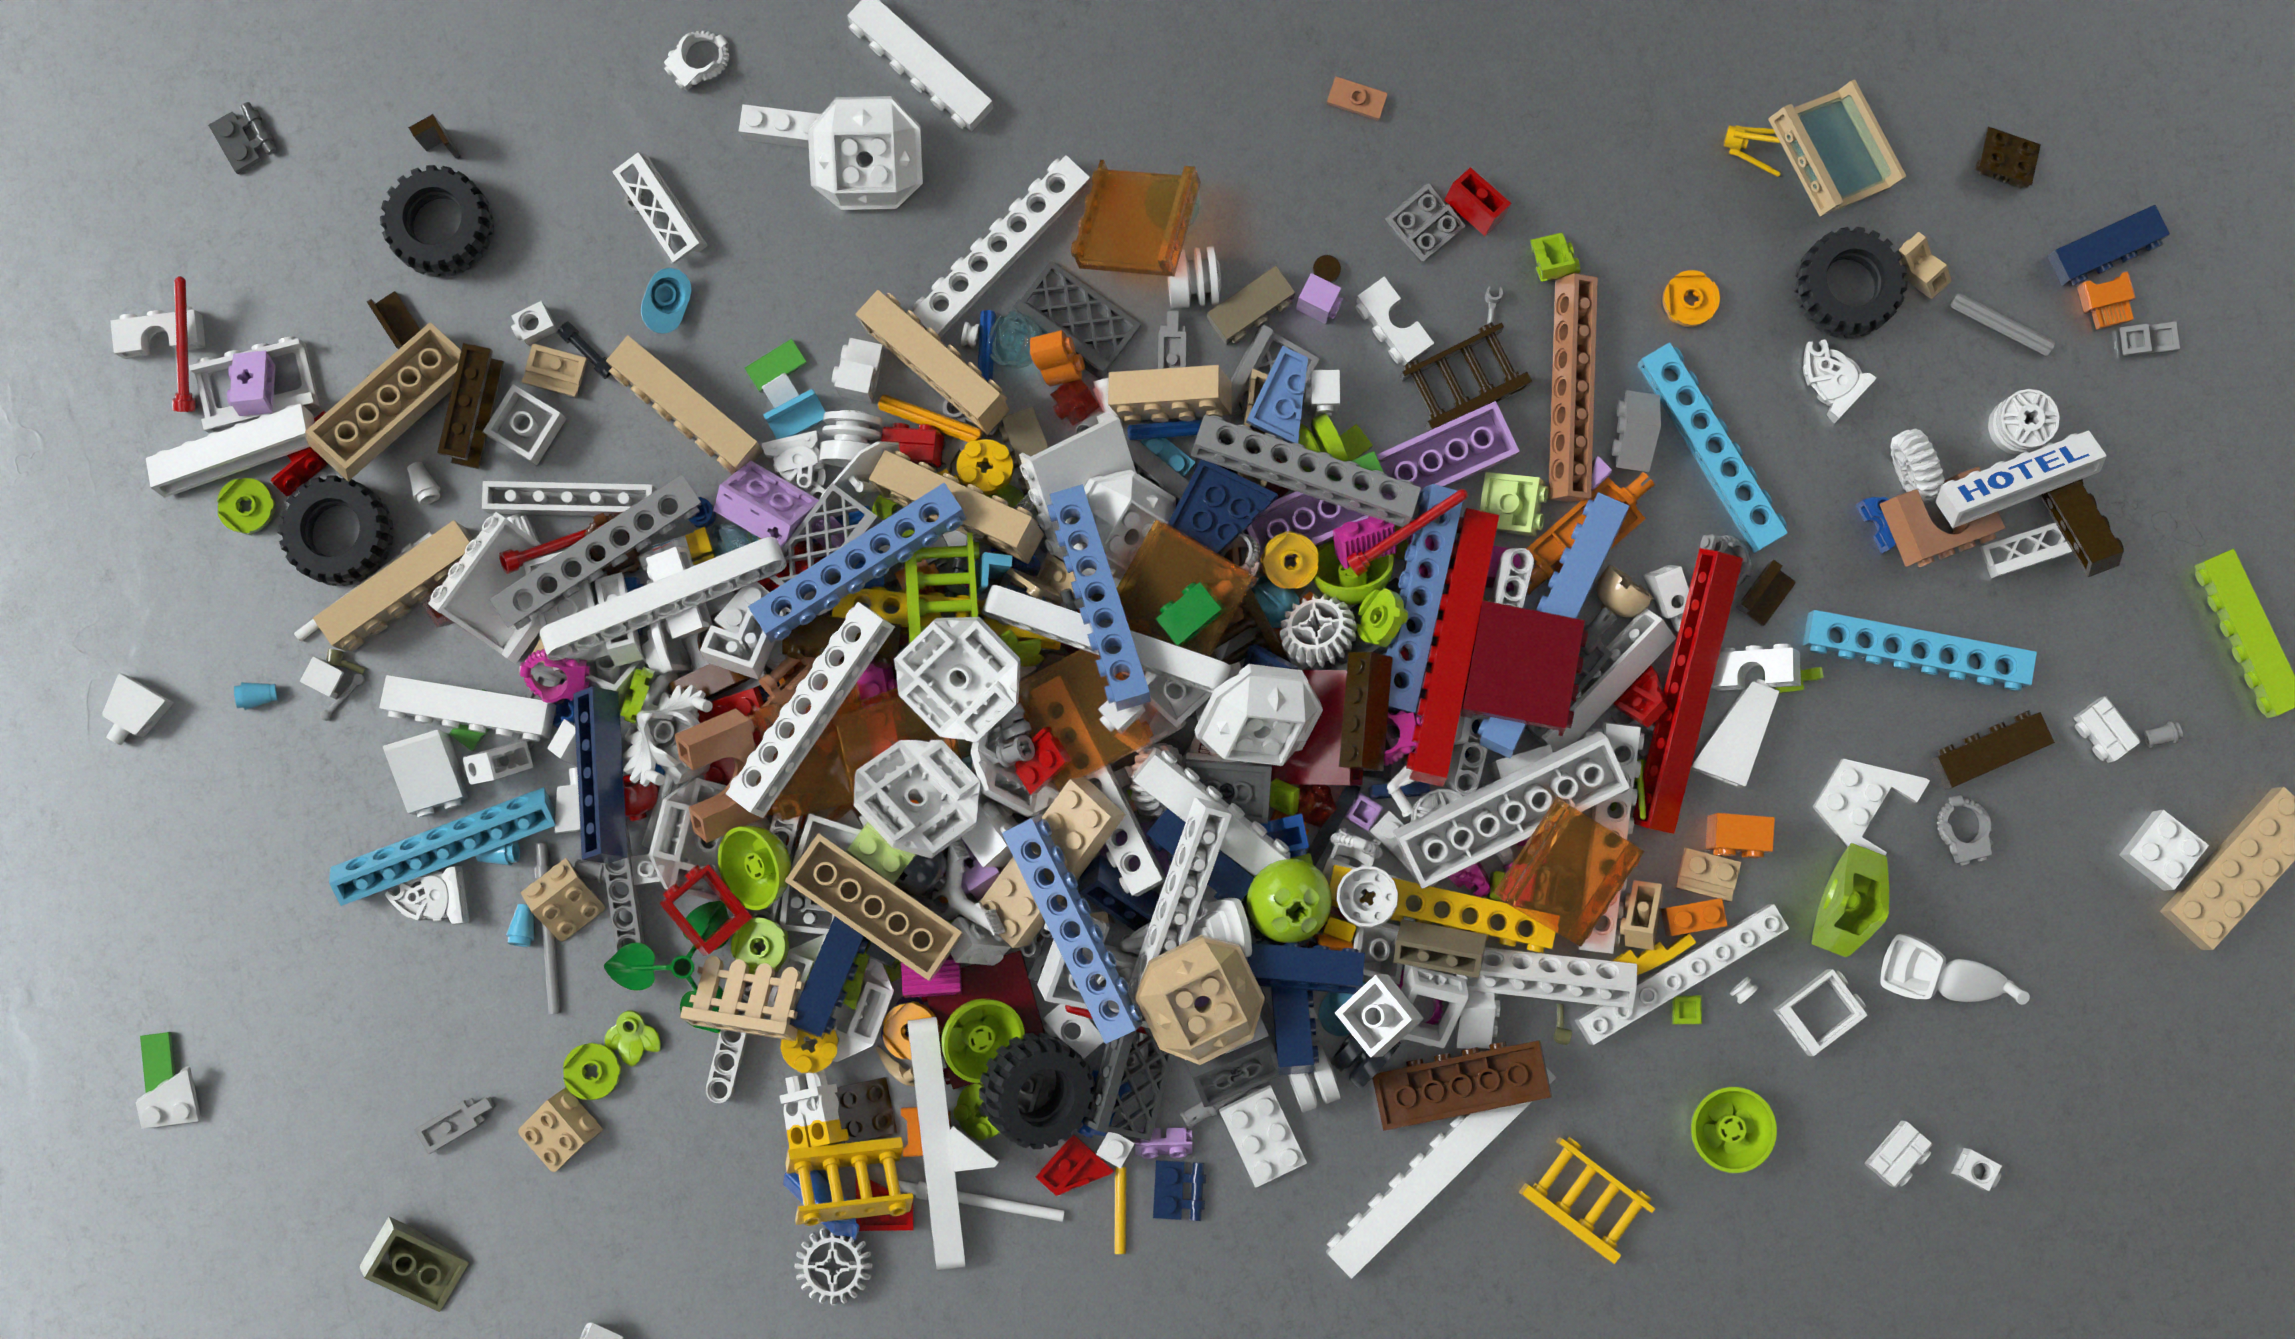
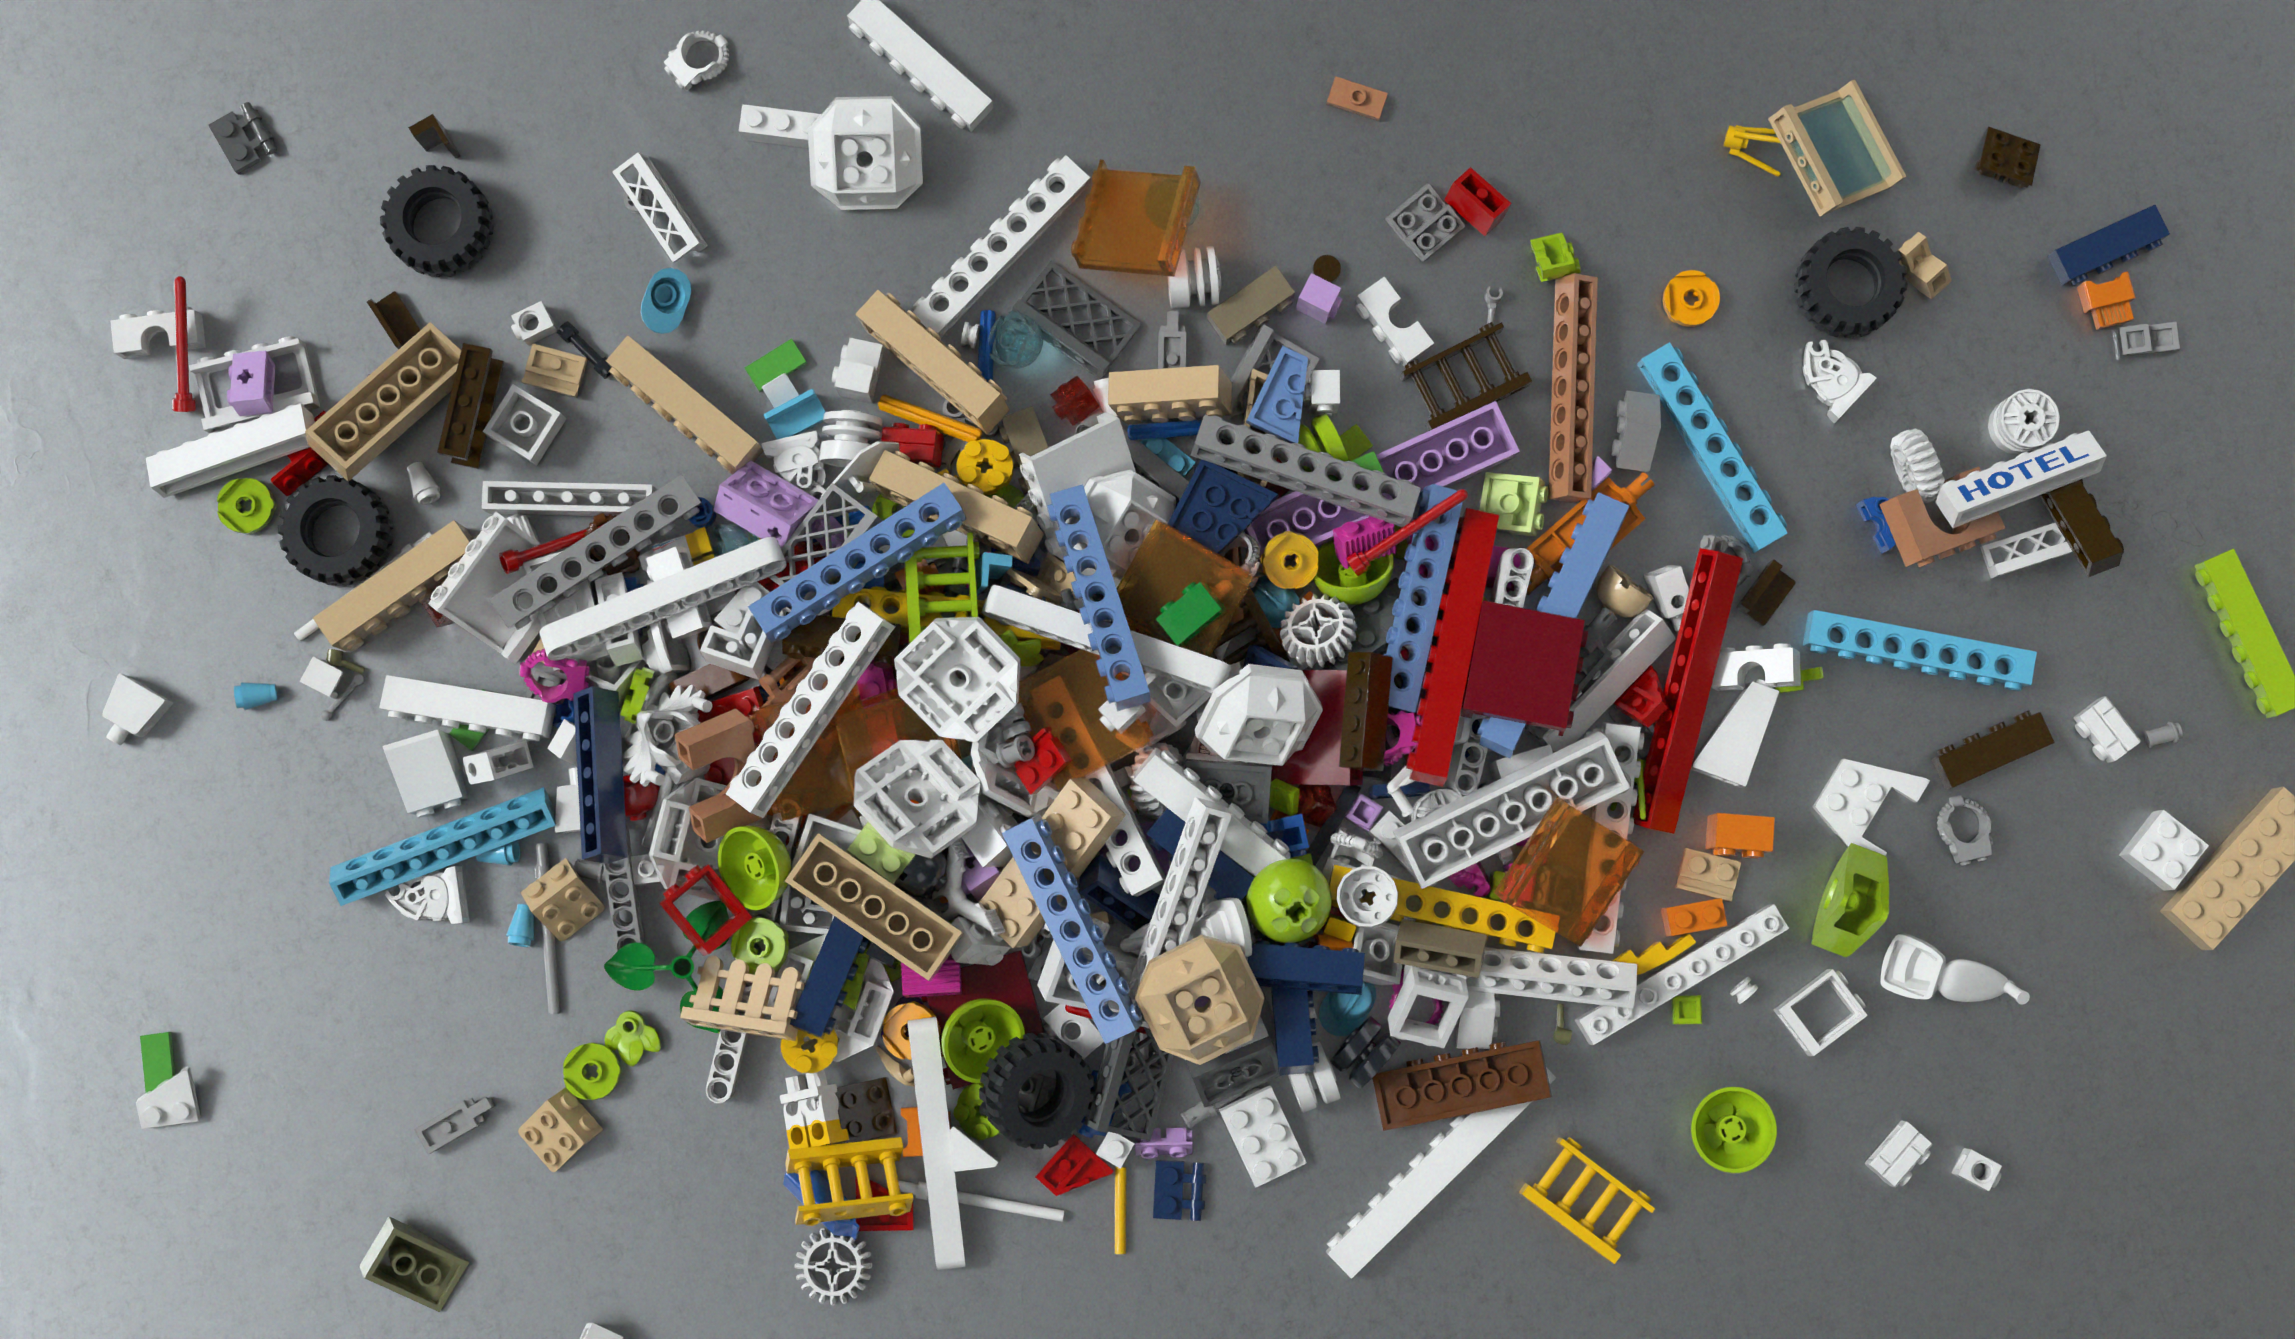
orange brick [1030,330,1085,387] -> none
white brick [1335,974,1424,1058] -> none
lime plate [1357,588,1408,647] -> none
tan brick [1620,880,1663,950] -> none
light grey axle [1951,293,2055,356] -> none

